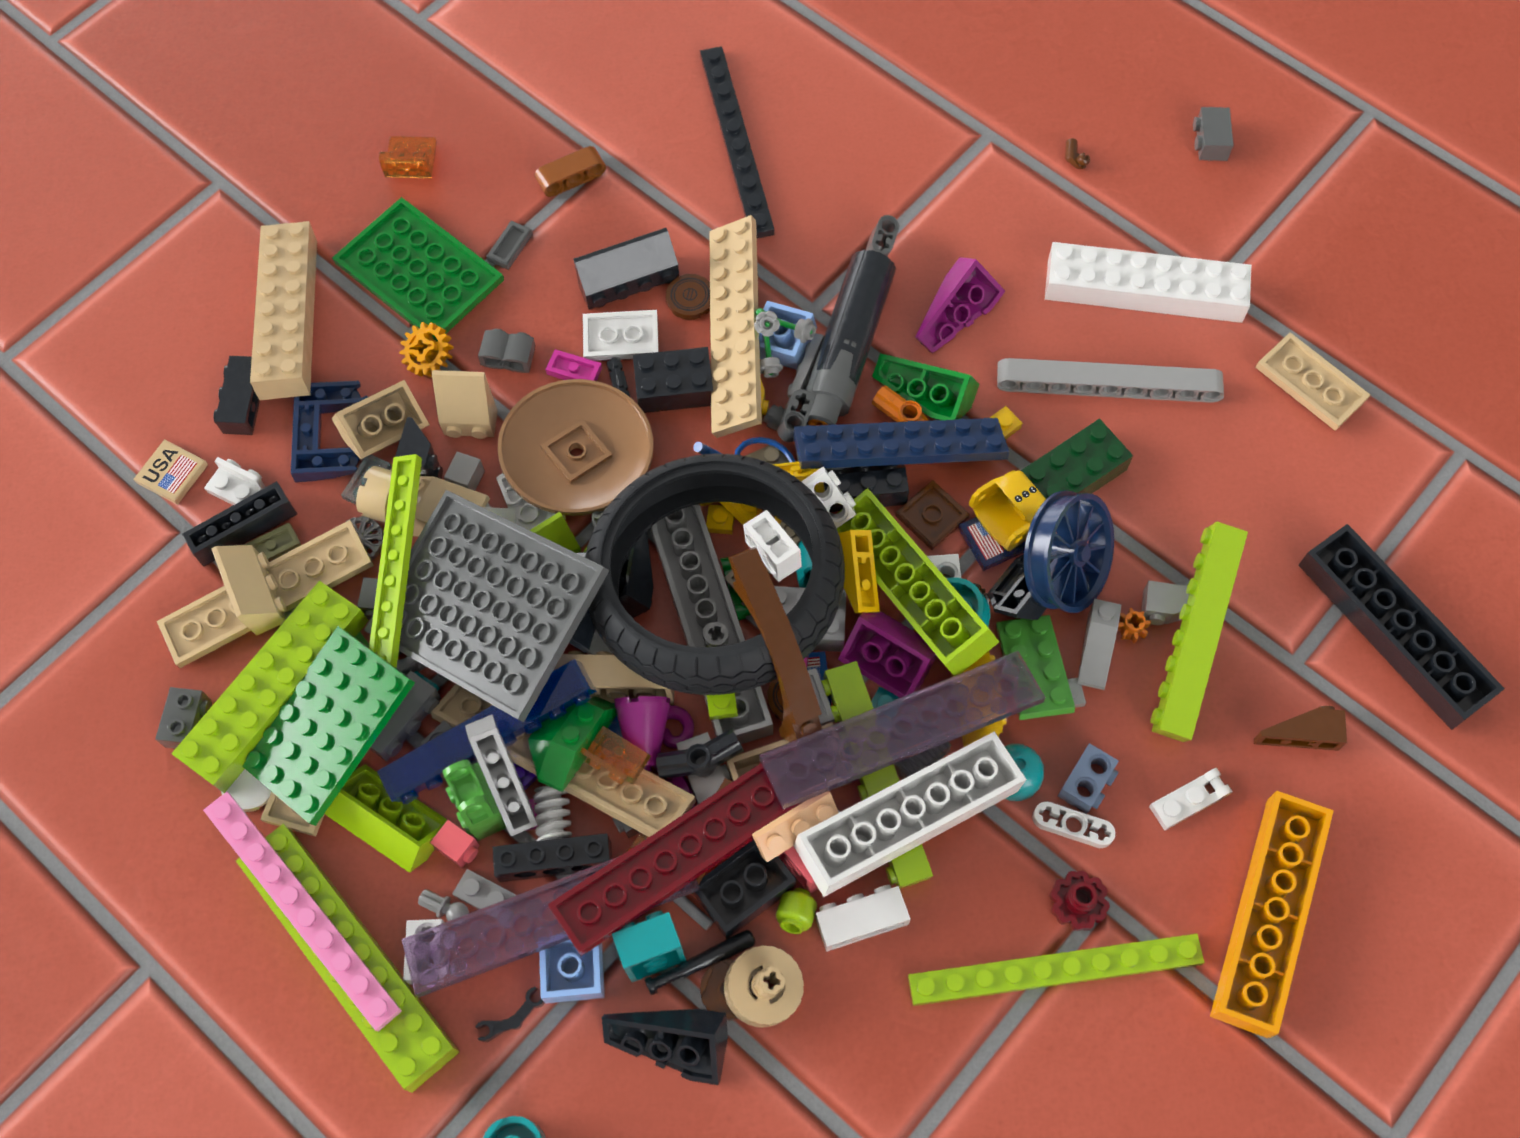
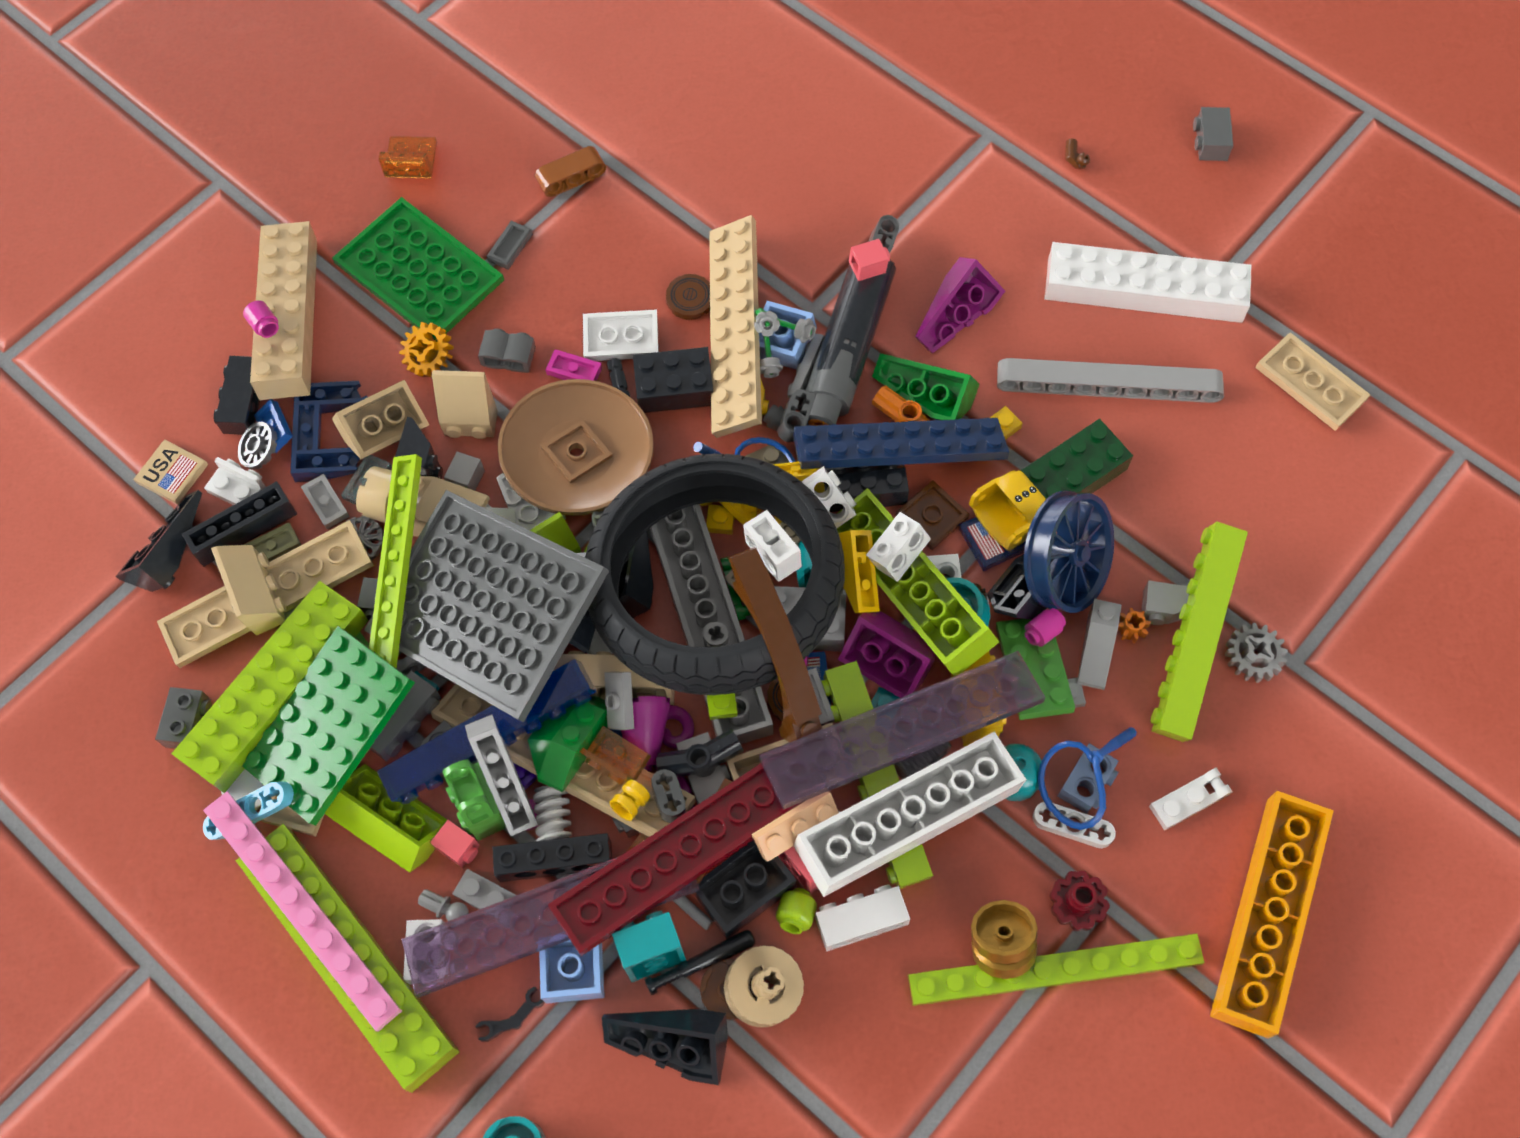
slope [573,228,680,309] -> none
black plate [700,46,775,239] -> none
reddish brown slope [1254,706,1347,751] -> none
black brick [1299,524,1505,730] -> none
none -> black wedge [115,490,202,592]
none -> medium azure beam [203,782,294,840]
none -> flat silver wheel [238,422,277,469]
none -> dark pink brick [243,300,279,338]
none -> blue plate [254,399,293,453]
none -> light grey plate [301,474,350,530]
none -> light grey plate [604,671,634,730]
none -> yellow wheel [610,780,650,821]
none -> dark grey beam [651,769,686,823]
none -> coral brick [849,239,890,281]
none -> white brick [866,512,931,582]
none -> pearl gold wheel [971,900,1038,979]
none -> dark pink brick [1025,608,1066,647]
none -> blue piece [1038,727,1137,830]
none -> light grey gear [1225,623,1288,683]

